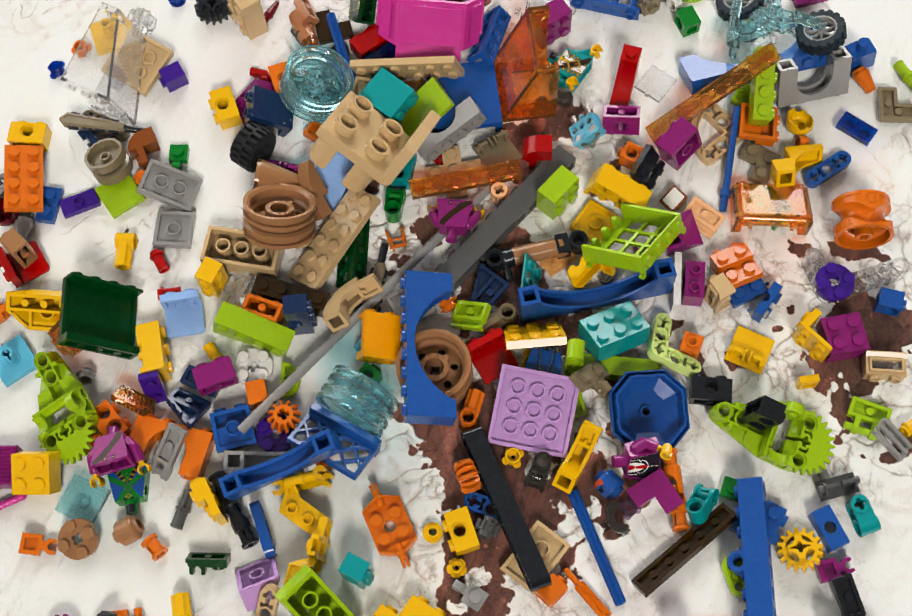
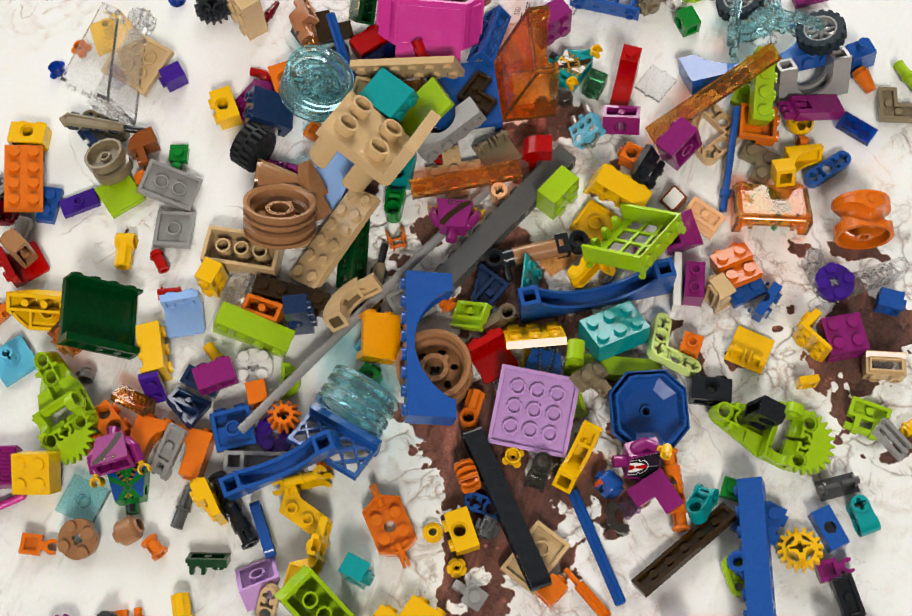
none -> red pin [411,38,429,57]
none -> dark brown tile [457,70,498,117]
none -> clear green brick [582,68,608,101]
none -> magenta hinge [776,94,845,121]

